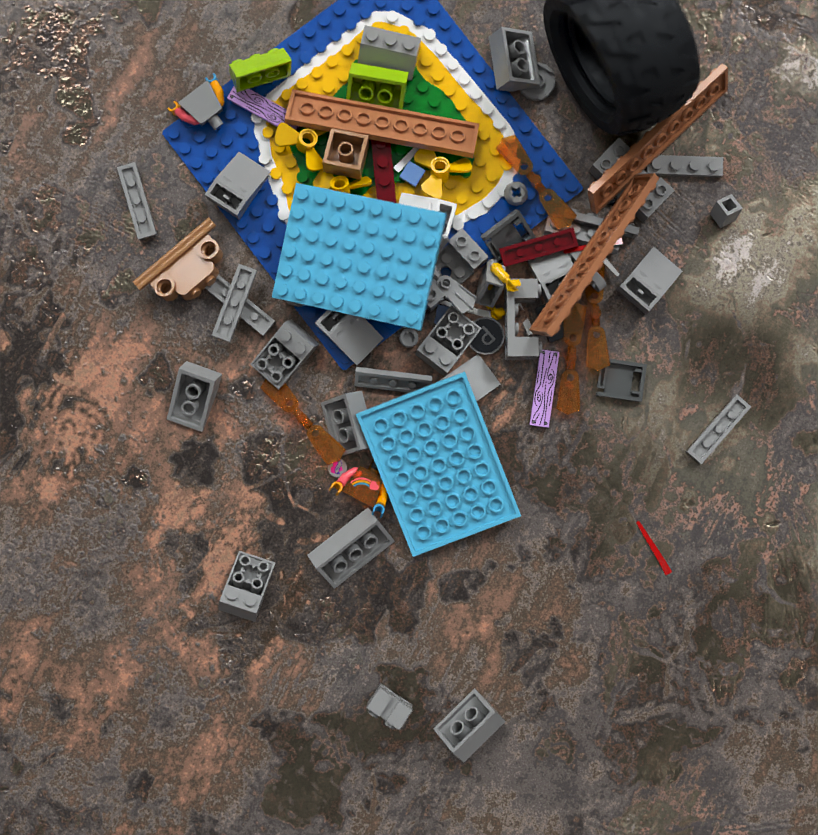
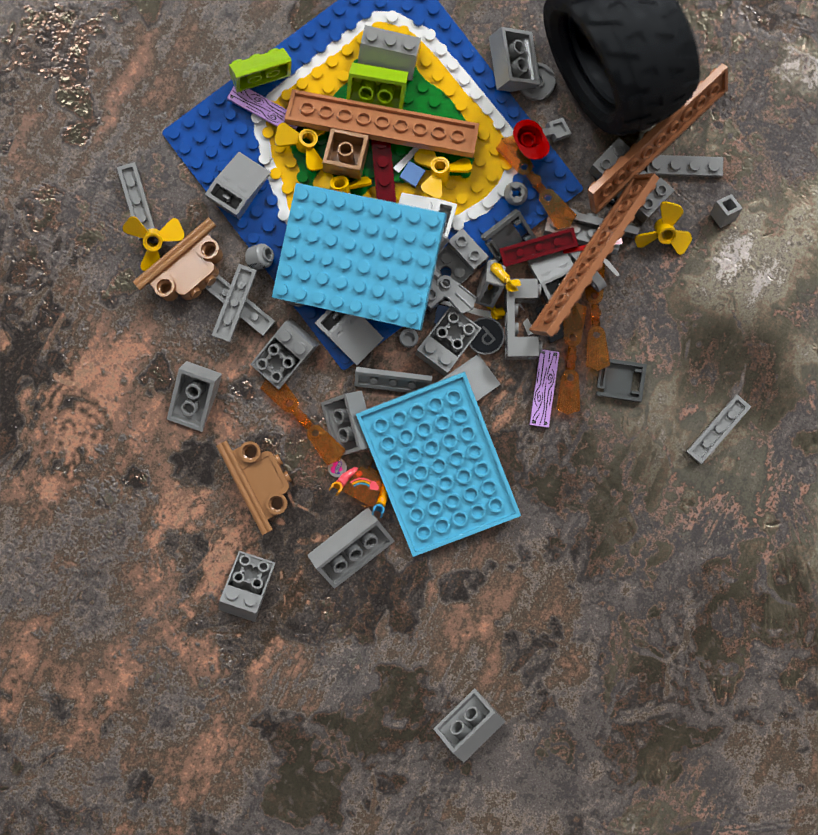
light grey torso [168,73,225,130] -> none
light grey brick [367,683,413,730] -> none
light grey slope [617,247,682,314] -> none
red sticker [636,521,672,575] -> none
none -> yellow piece [122,216,184,271]
none -> medium nougat brick [217,440,292,535]
none -> light grey head [245,243,274,271]
none -> red piece [513,119,550,160]
none -> light grey plate [542,118,572,142]
none -> yellow piece [634,201,692,255]

